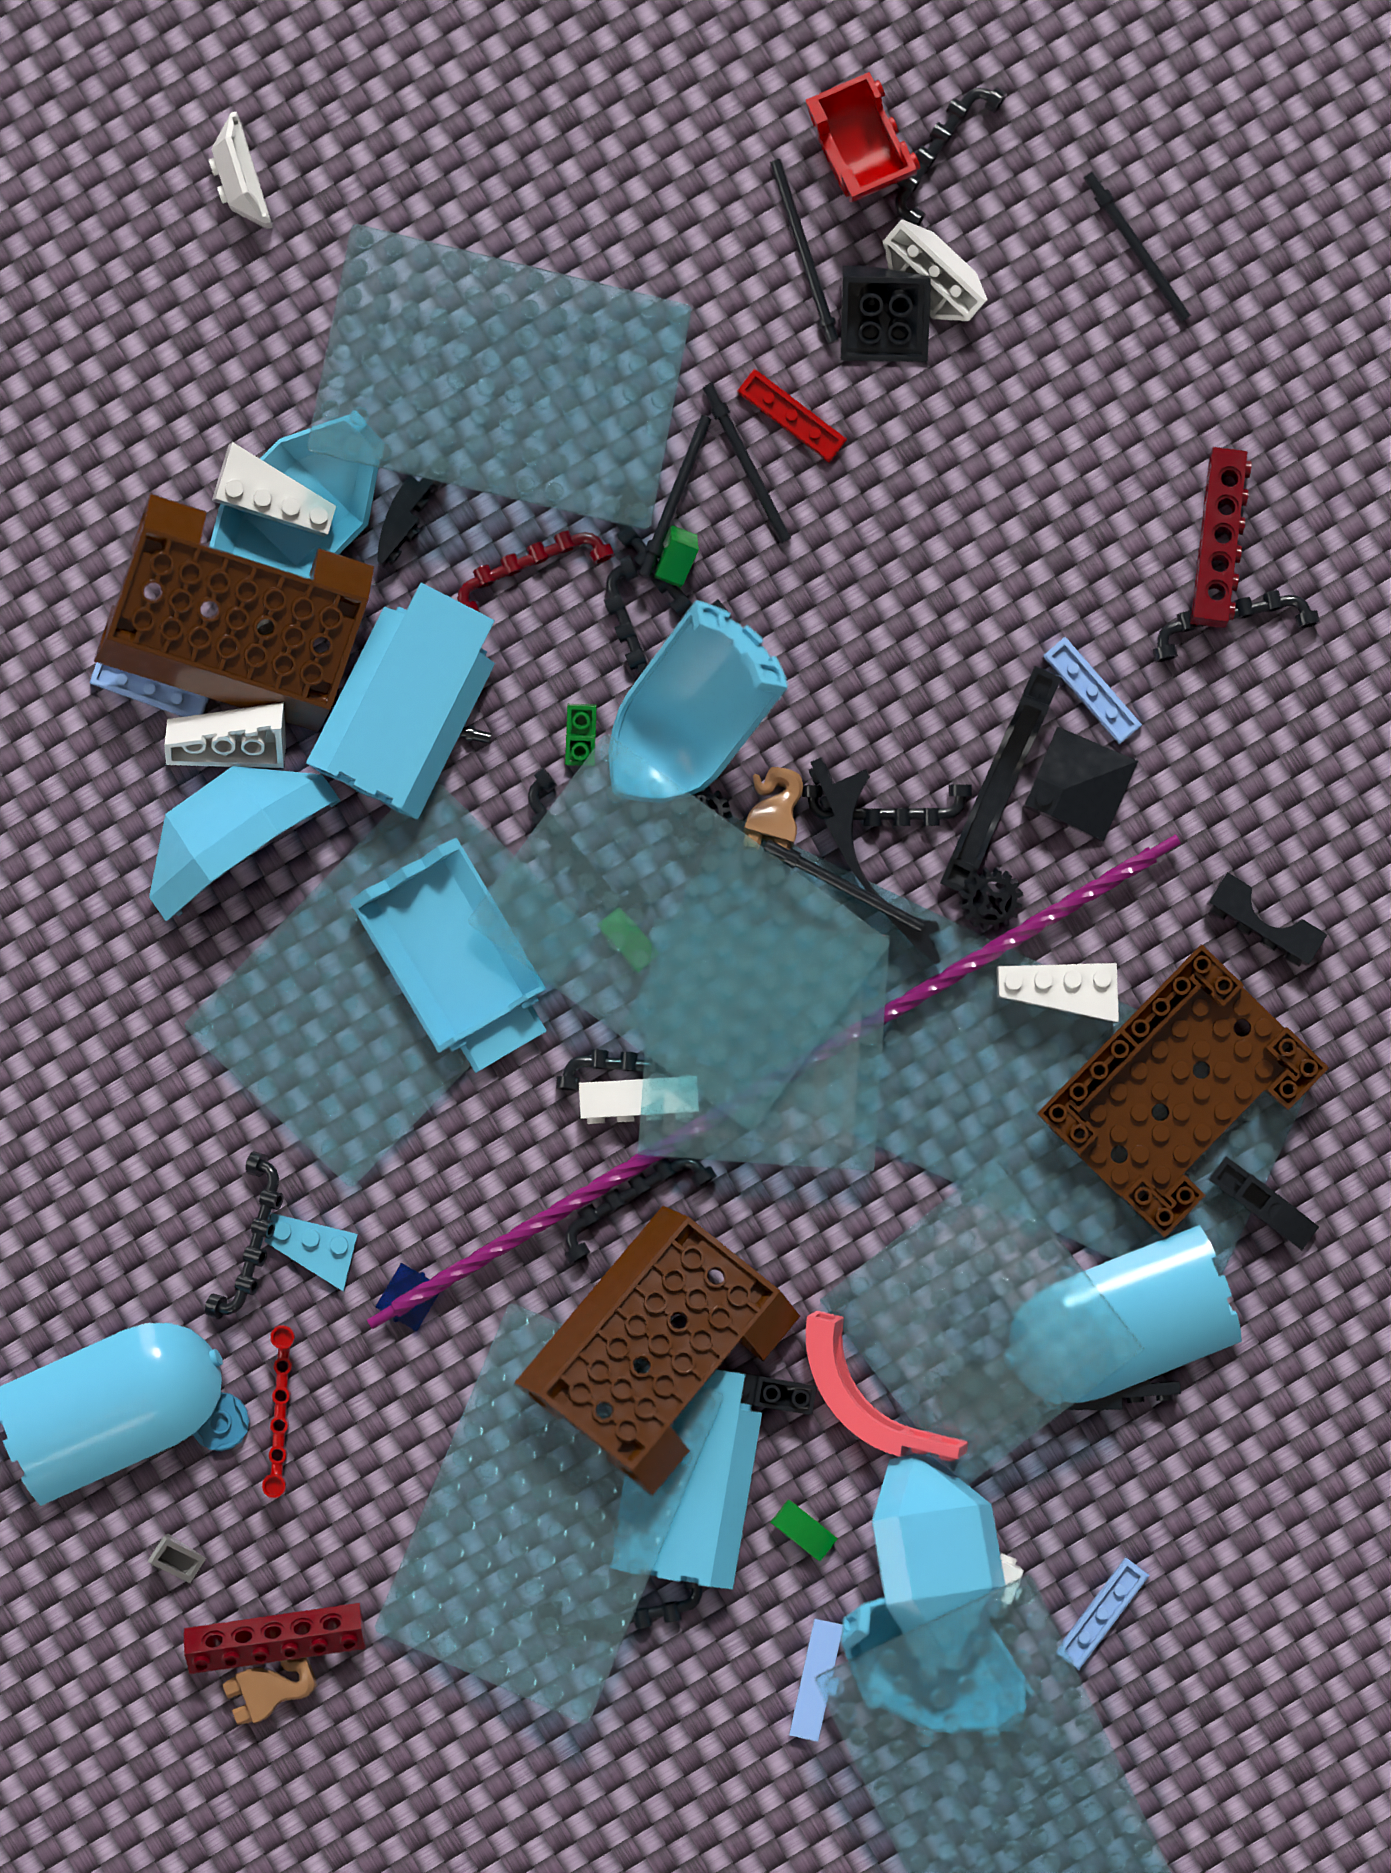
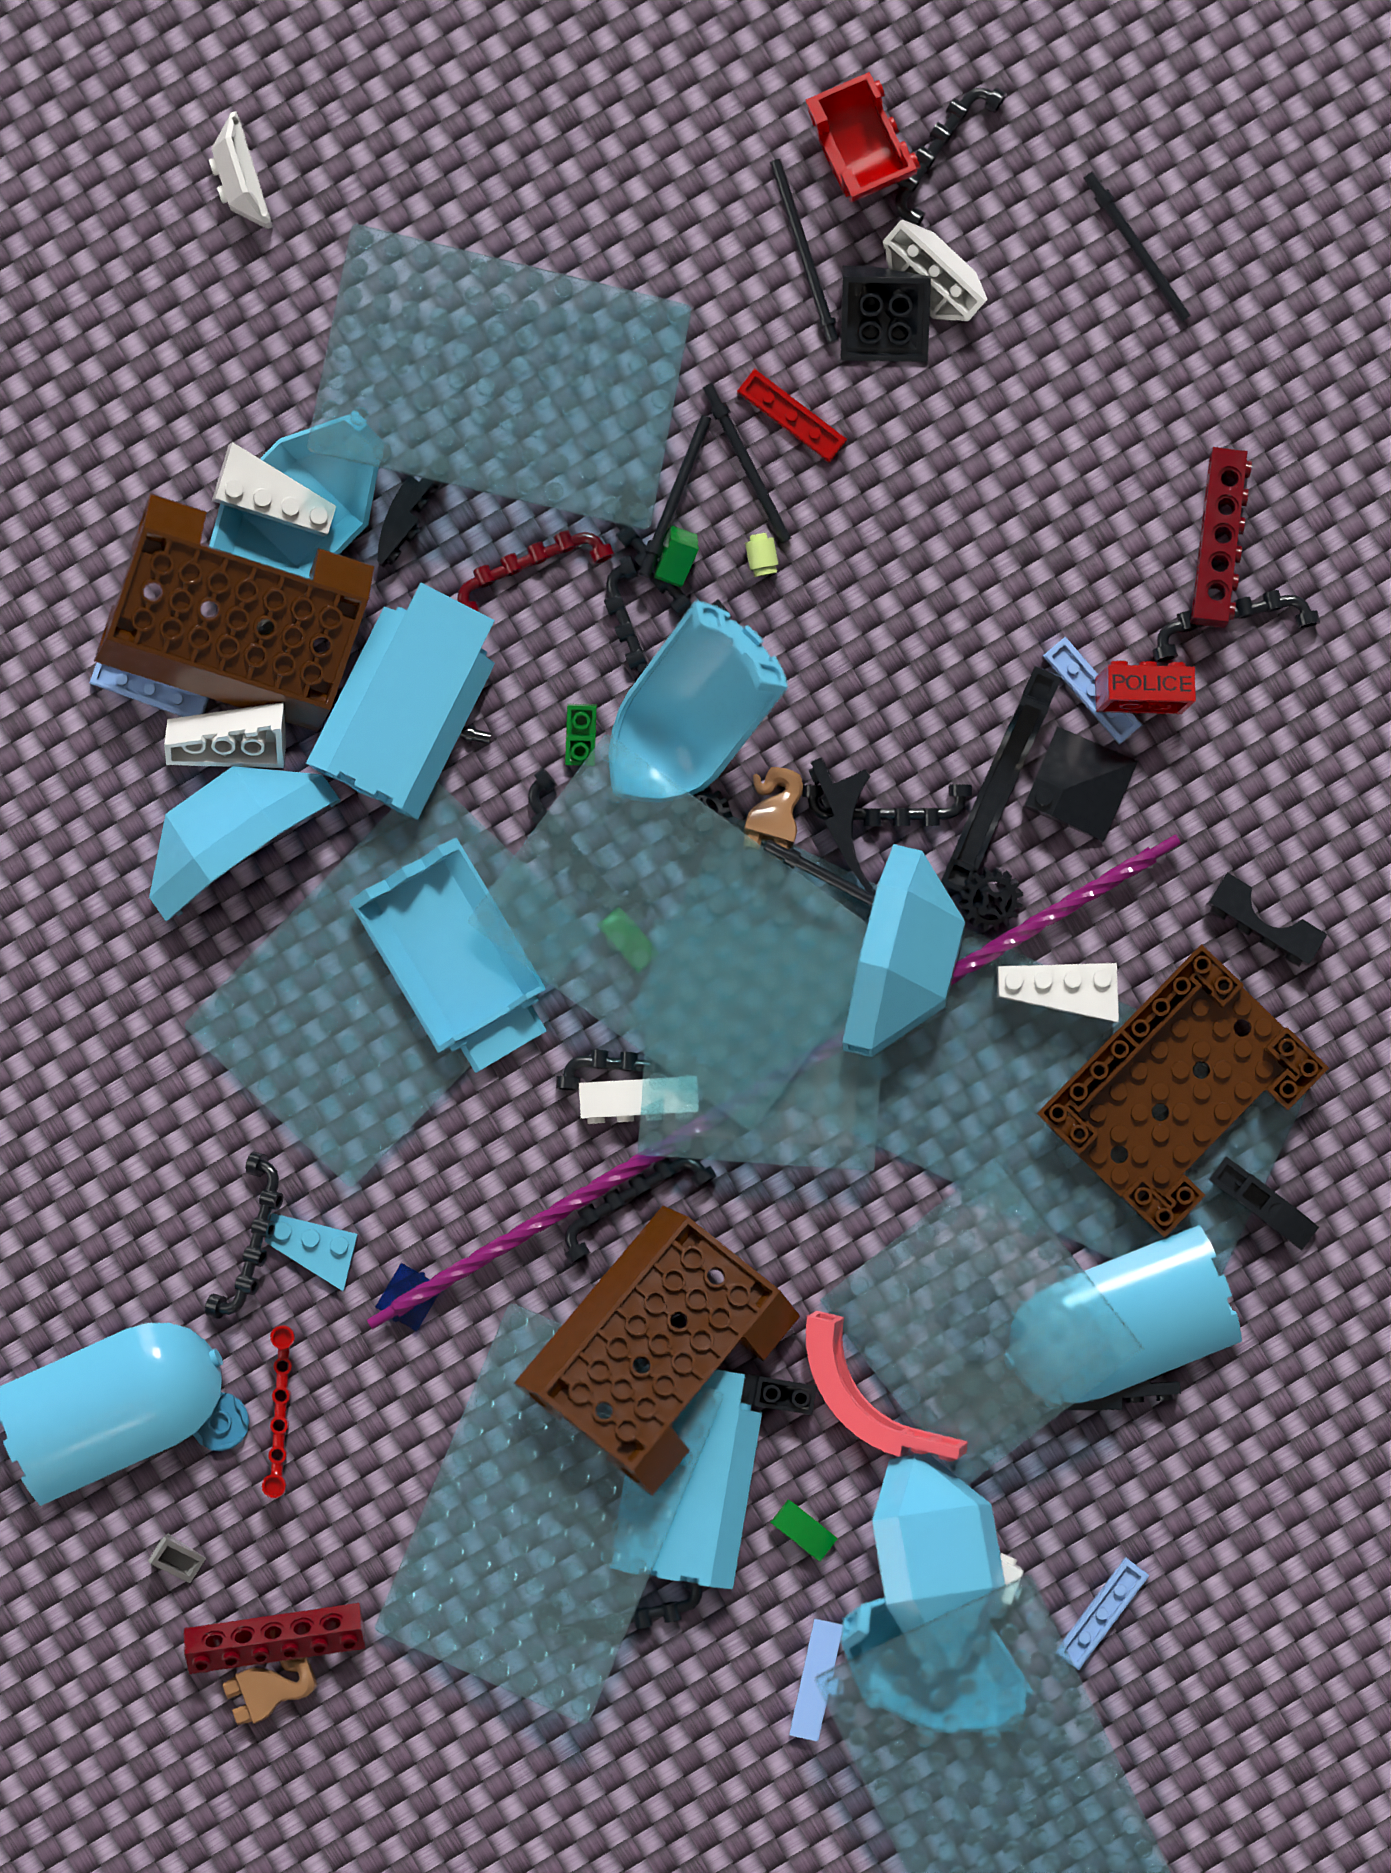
none -> yellowish green brick [745,533,779,577]
none -> medium azure panel [843,844,965,1057]
none -> red brick [1095,660,1196,714]

